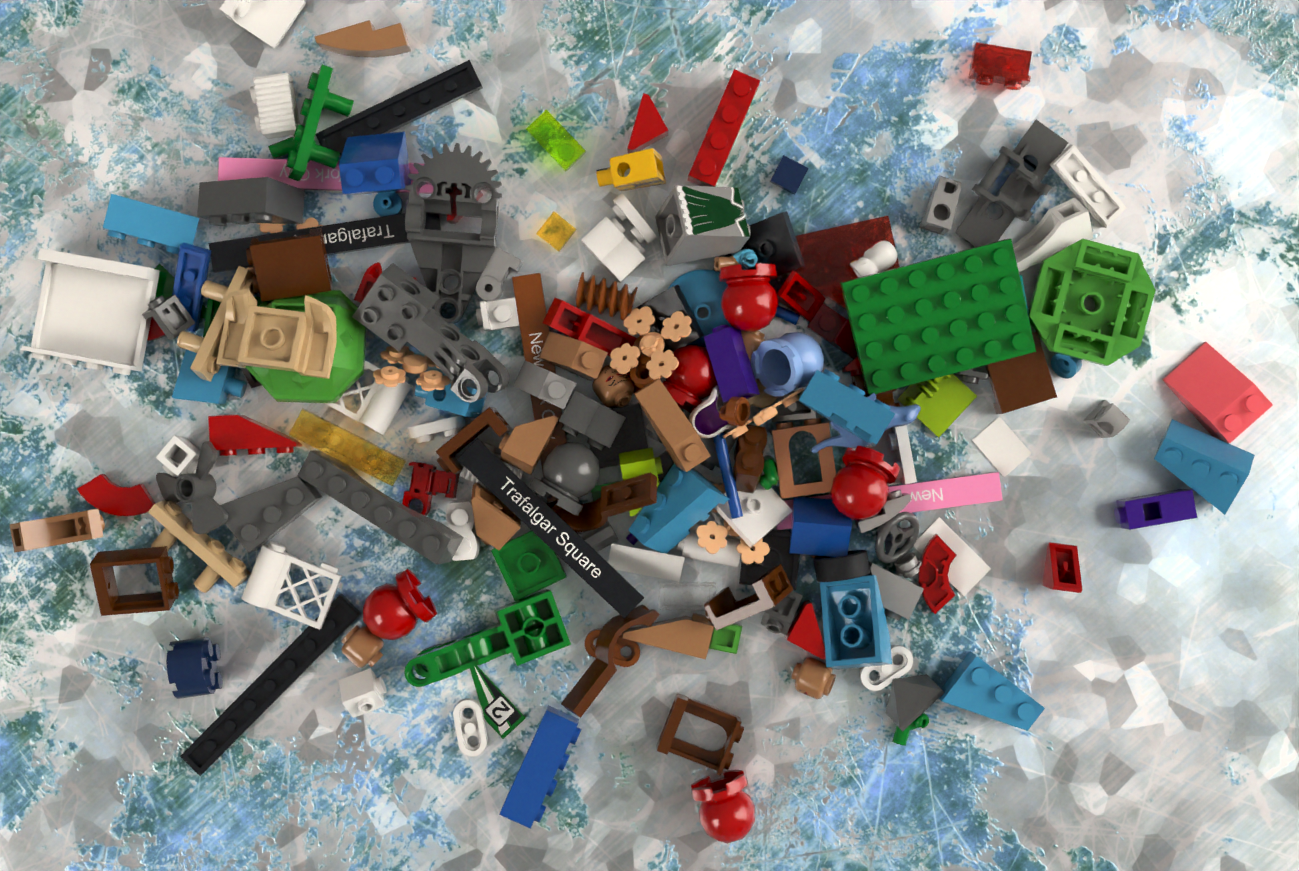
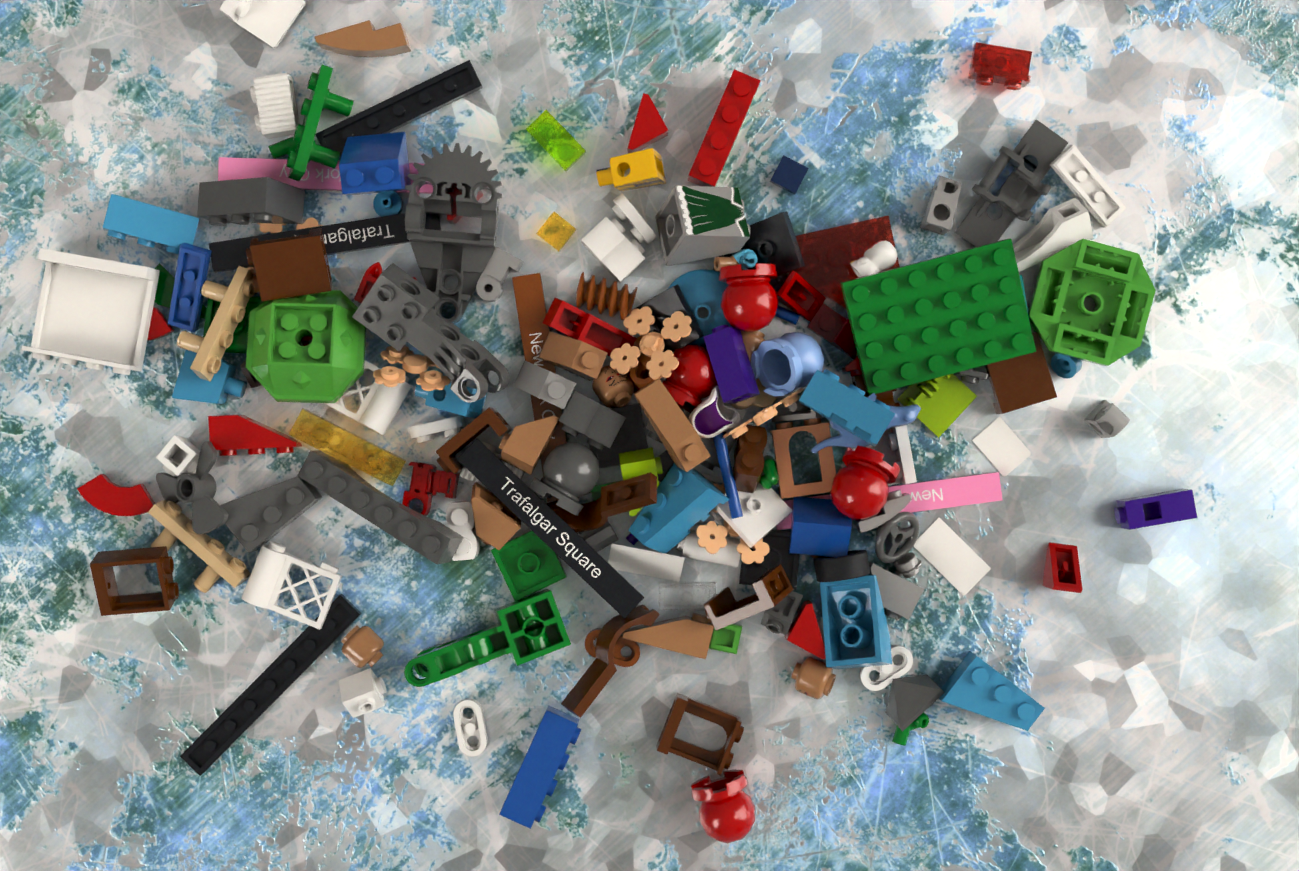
medium nougat arch [9,508,105,553] -> none
dark grey bracket [142,294,195,340] -> none
dark blue brick [166,637,223,699] -> none
tan piece [216,288,337,379] -> none
red tile [363,569,437,640] -> none
sticker [470,666,526,739] -> none
white bracket [476,297,520,331] -> none
dark orange tile [719,396,750,426] -> none
red tile [918,534,956,614] -> none
dark azure wedge [1154,419,1255,515] -> none
coral slope [1162,342,1273,443] -> none

